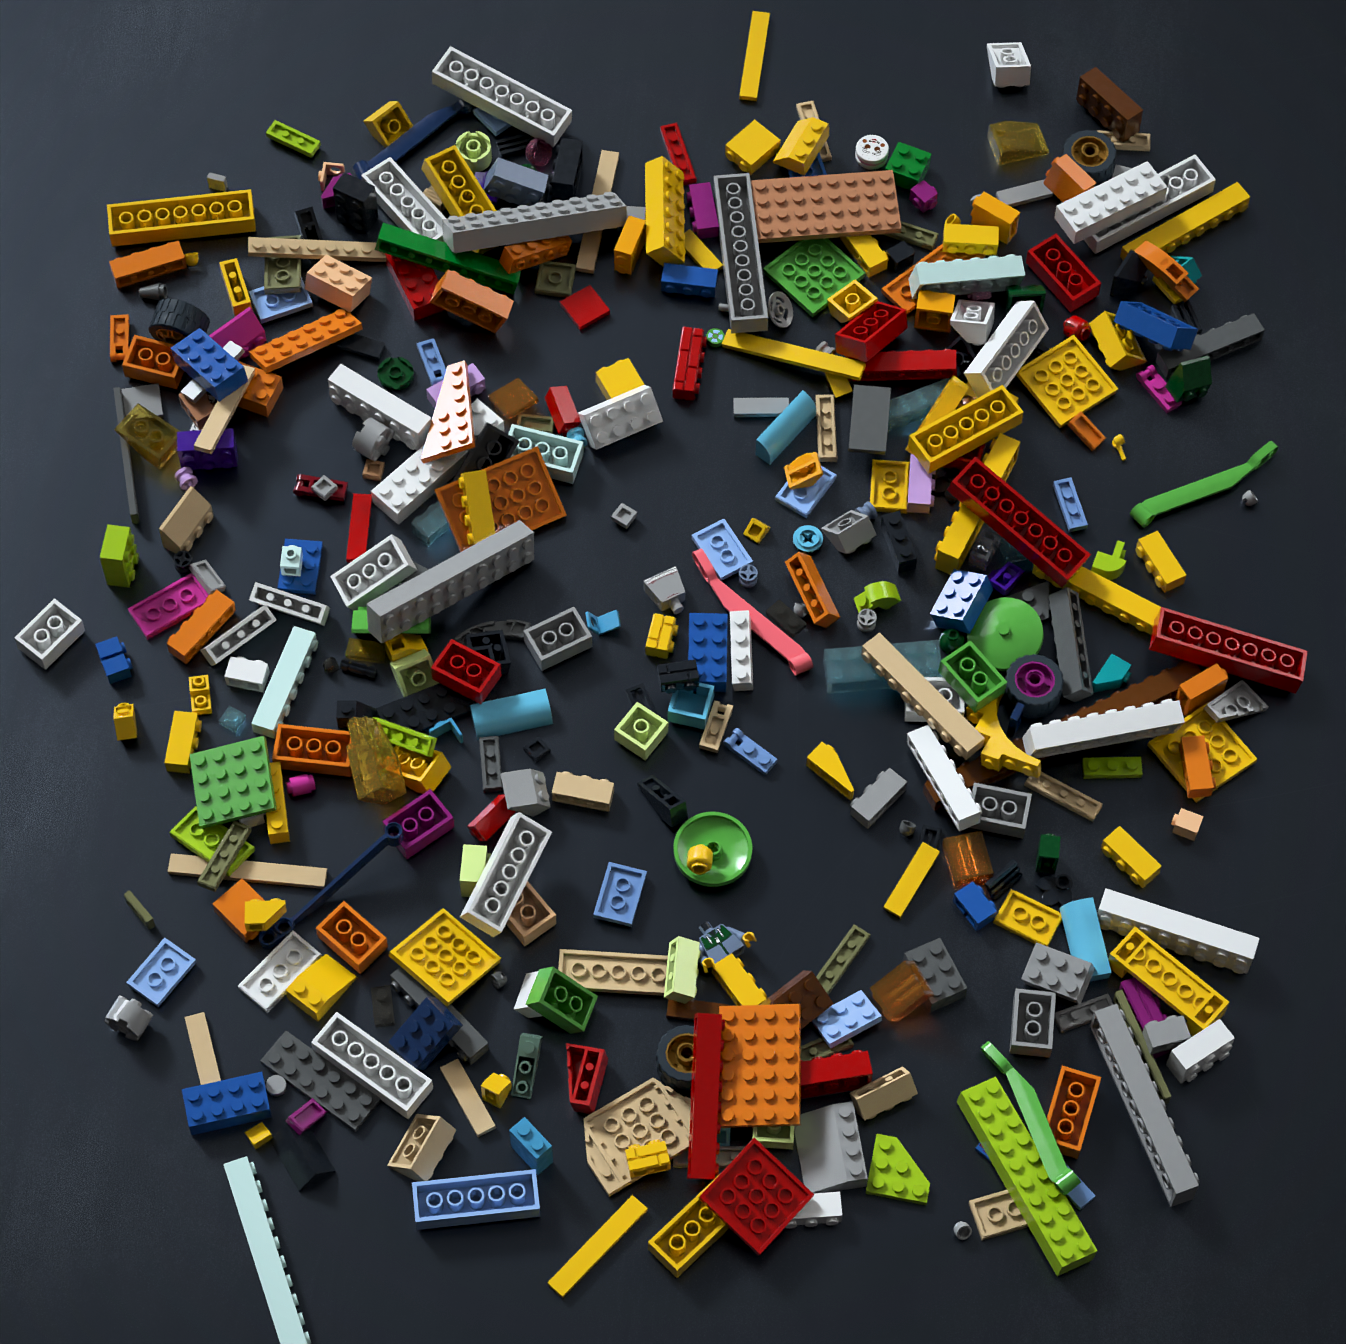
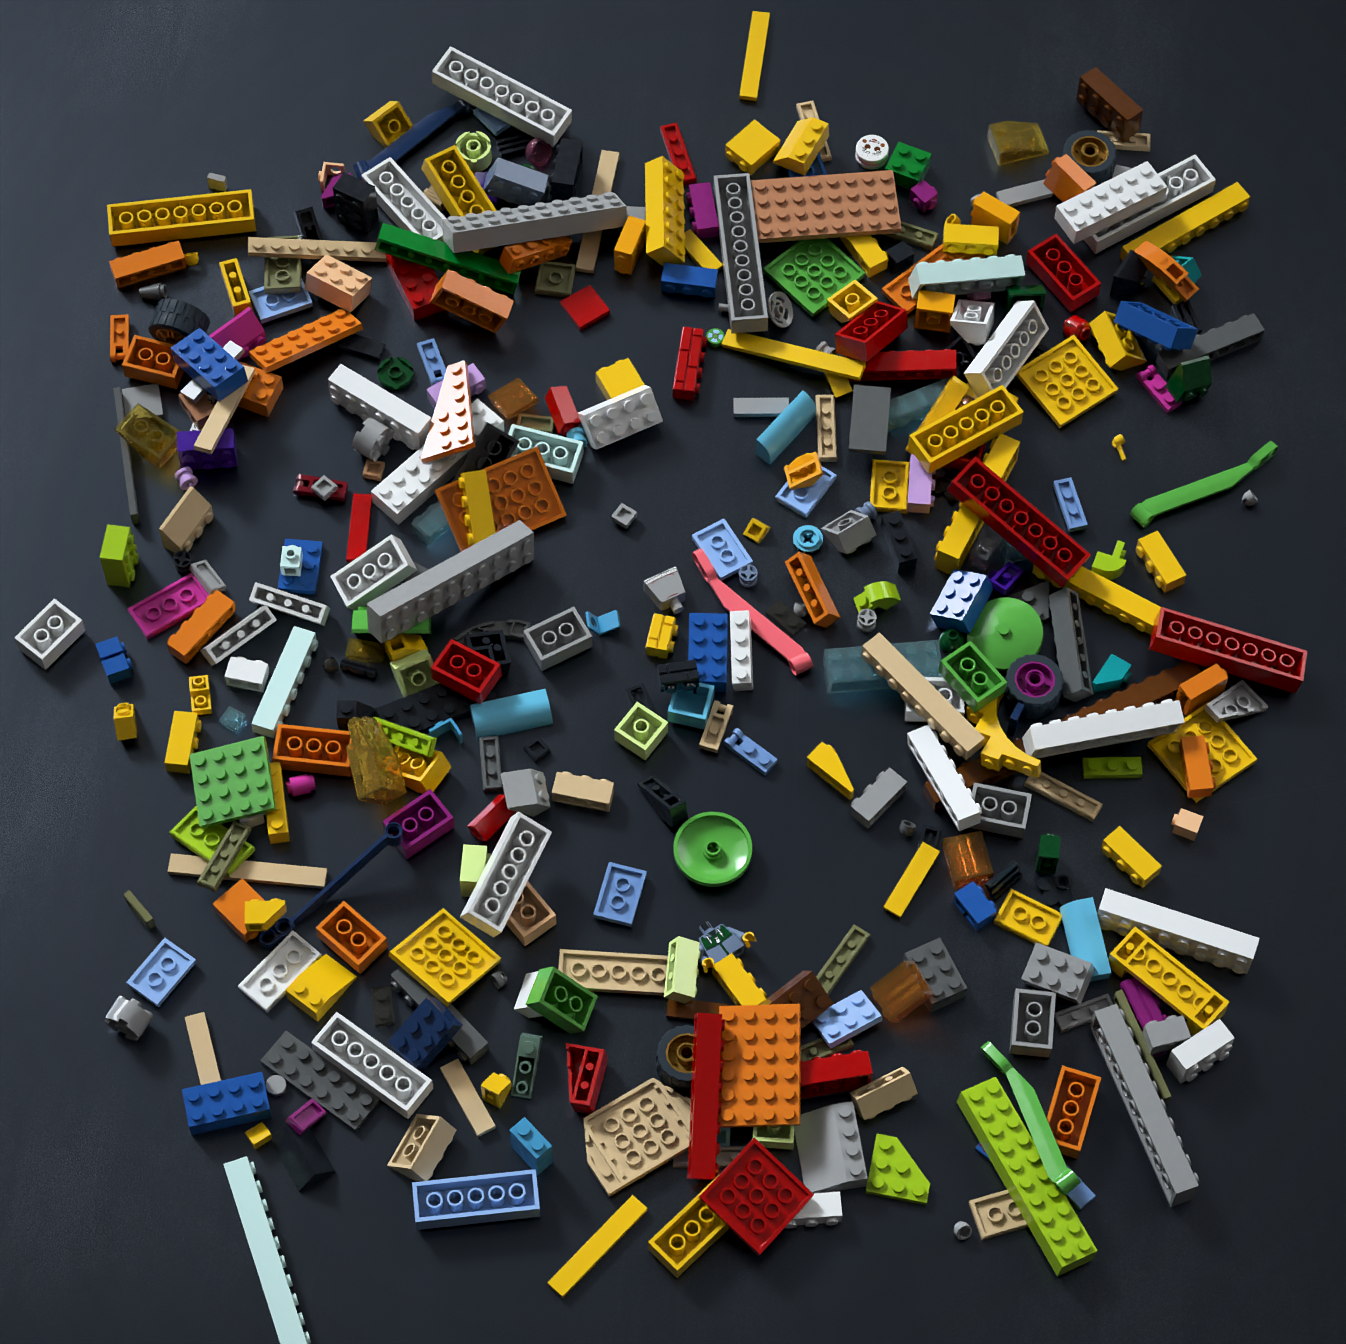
lime plate [266,120,321,158] -> none
yellow brick [625,1140,671,1178] -> none
yellow head [687,844,713,875] -> none
white slope [987,42,1031,88] -> none
orange tile [1067,411,1106,451] -> none

